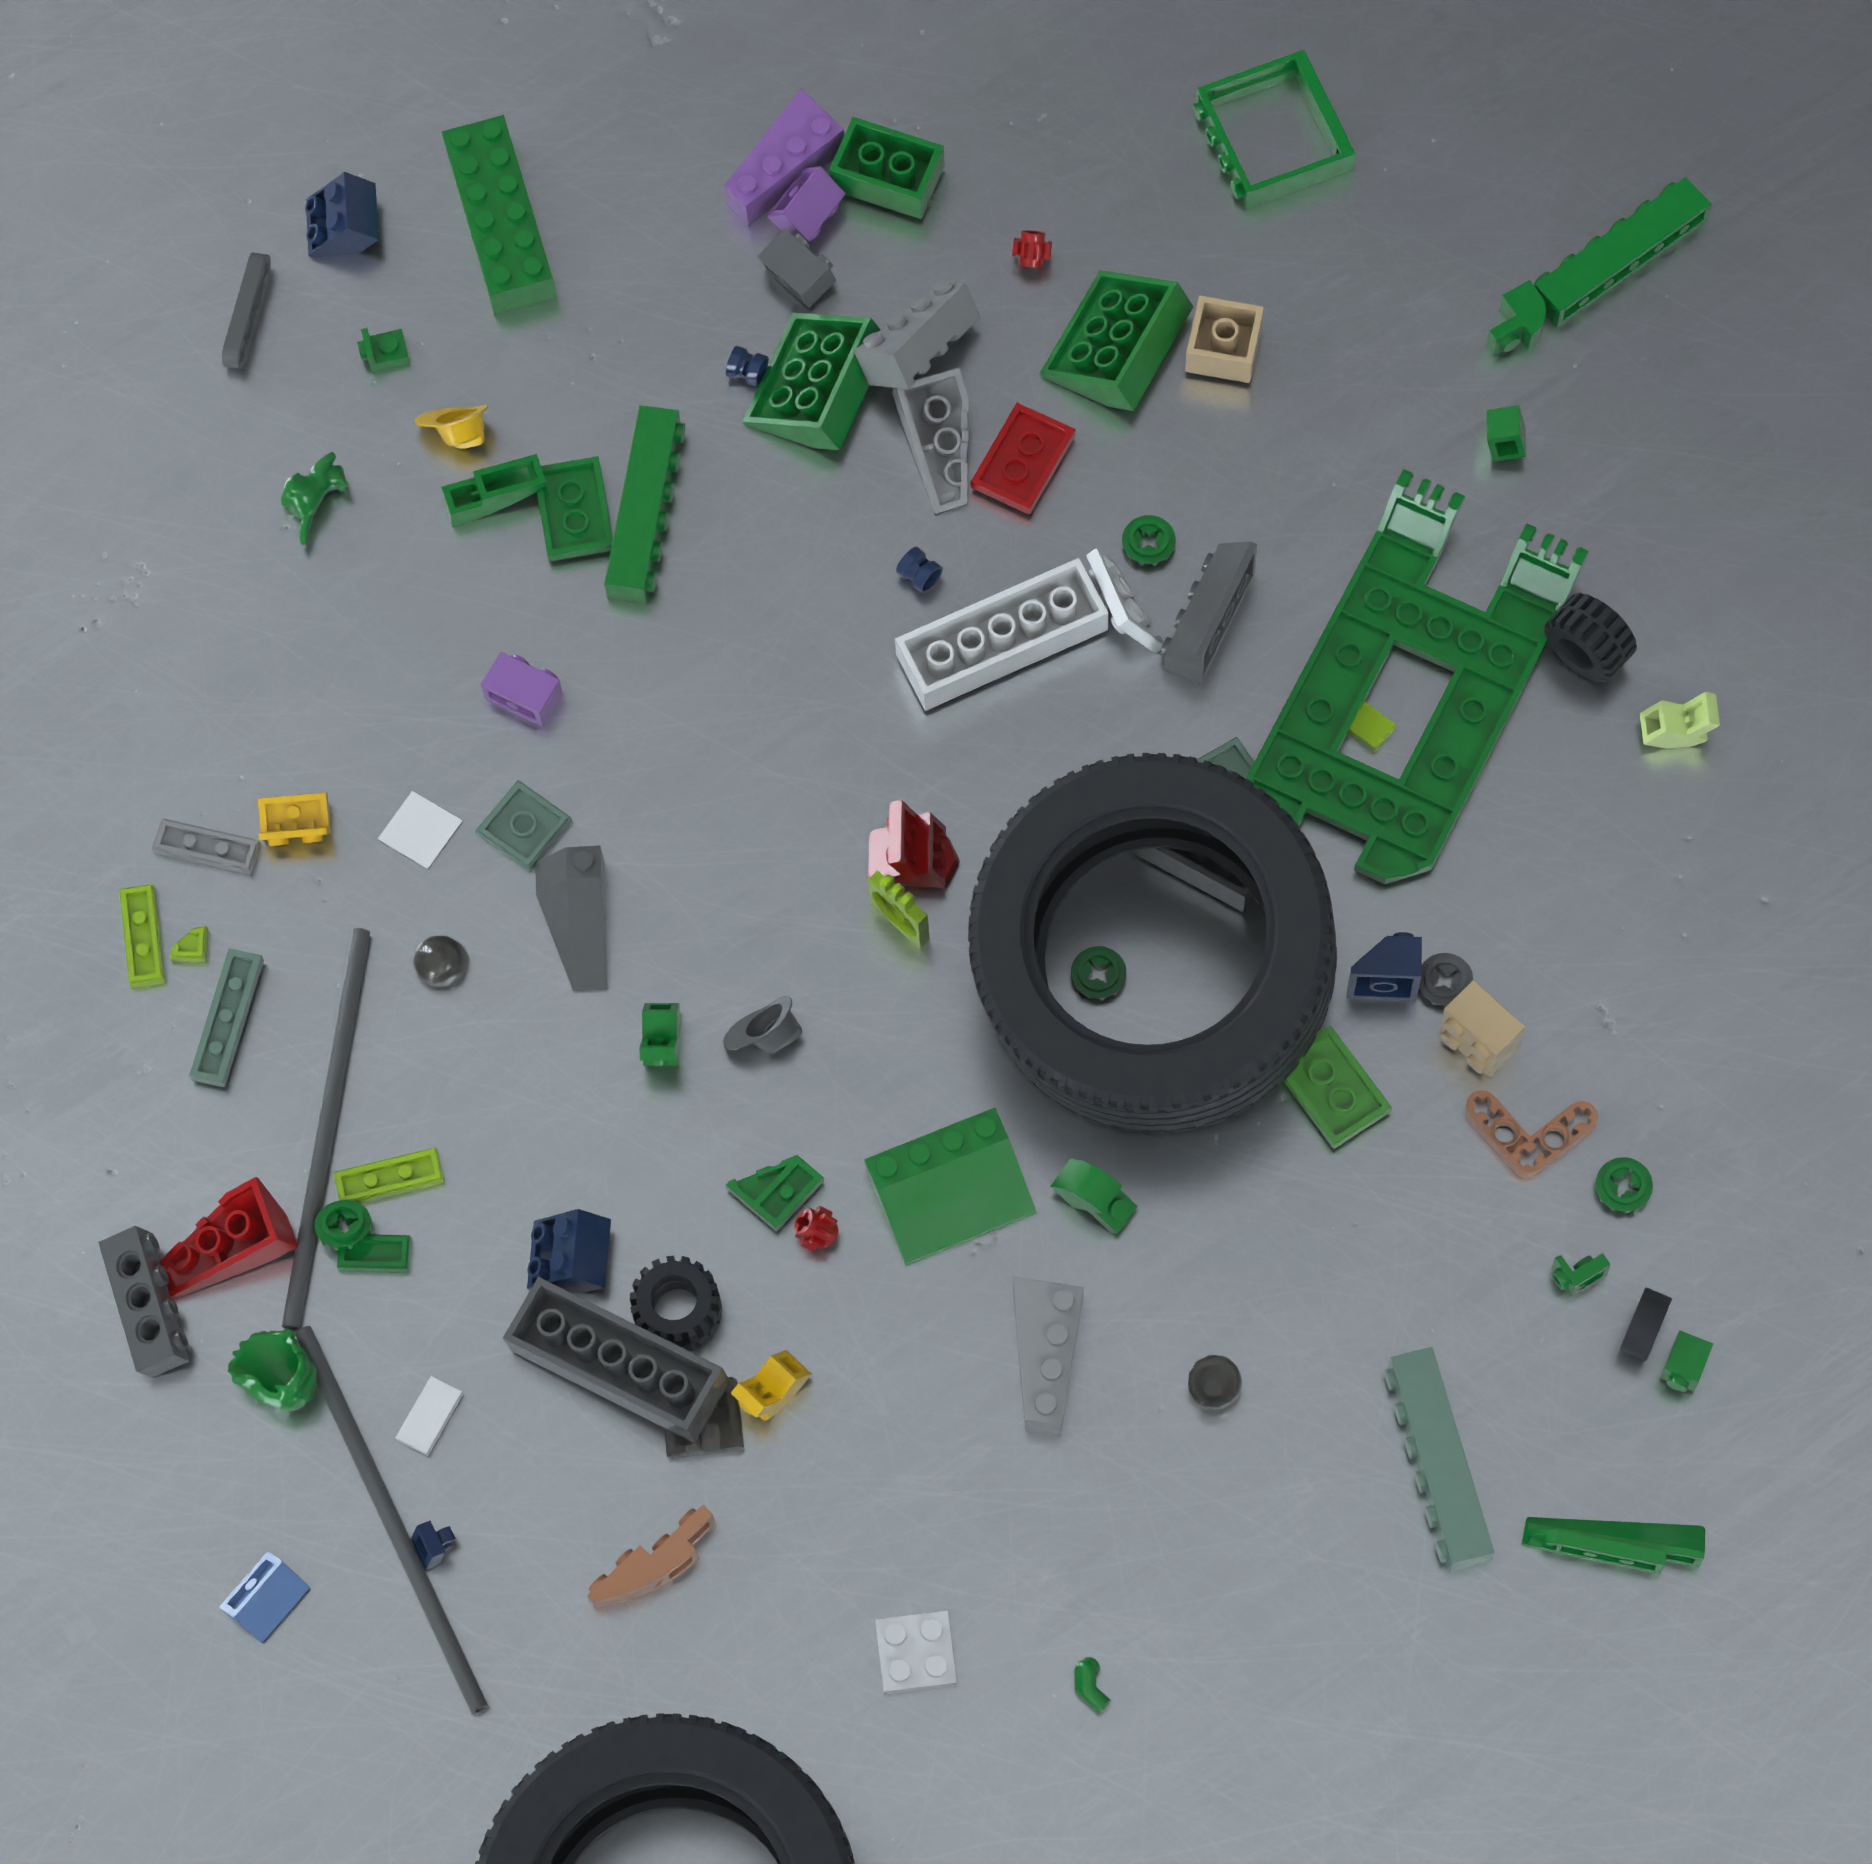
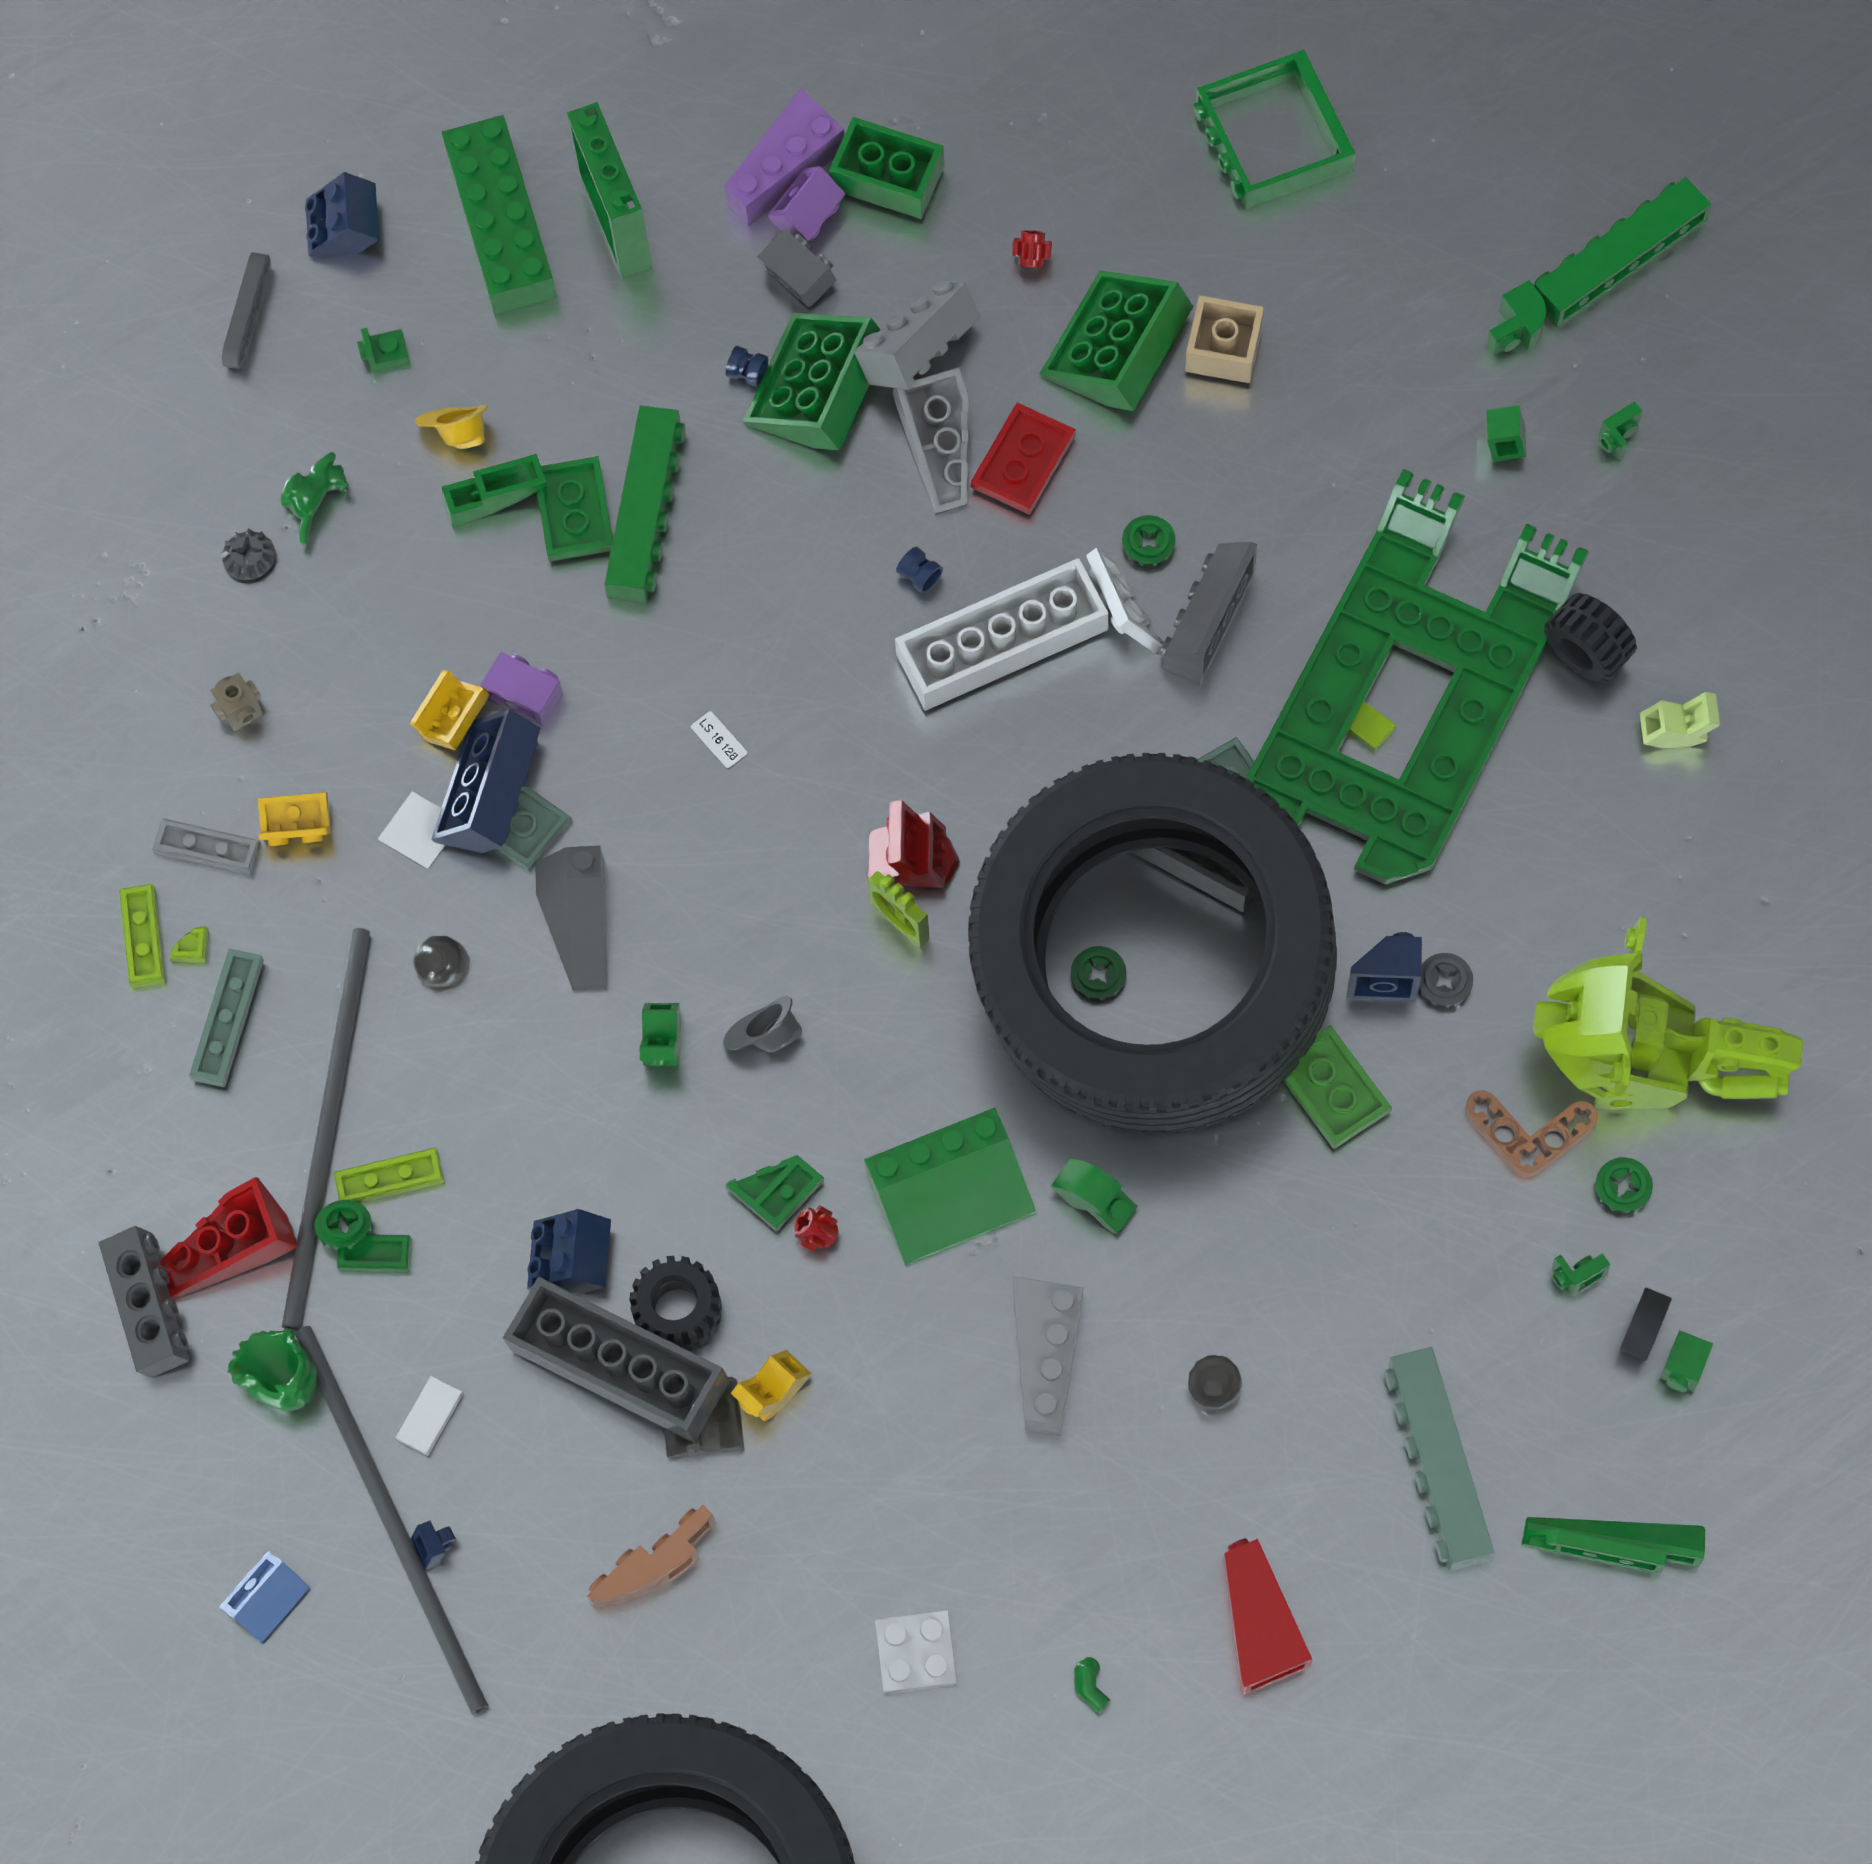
tan brick [1439,980,1525,1079] -> none
none -> dark tan brick [210,672,263,732]
none -> dark grey gear [221,528,275,580]
none -> yellow bracket [410,670,490,750]
none -> dark blue slope [431,709,541,853]
none -> green window [567,102,652,279]
none -> white sticker [690,711,748,768]
none -> red slope [1223,1538,1312,1695]
none -> lime piece [1534,917,1803,1109]
none -> green bracket [1598,401,1643,460]

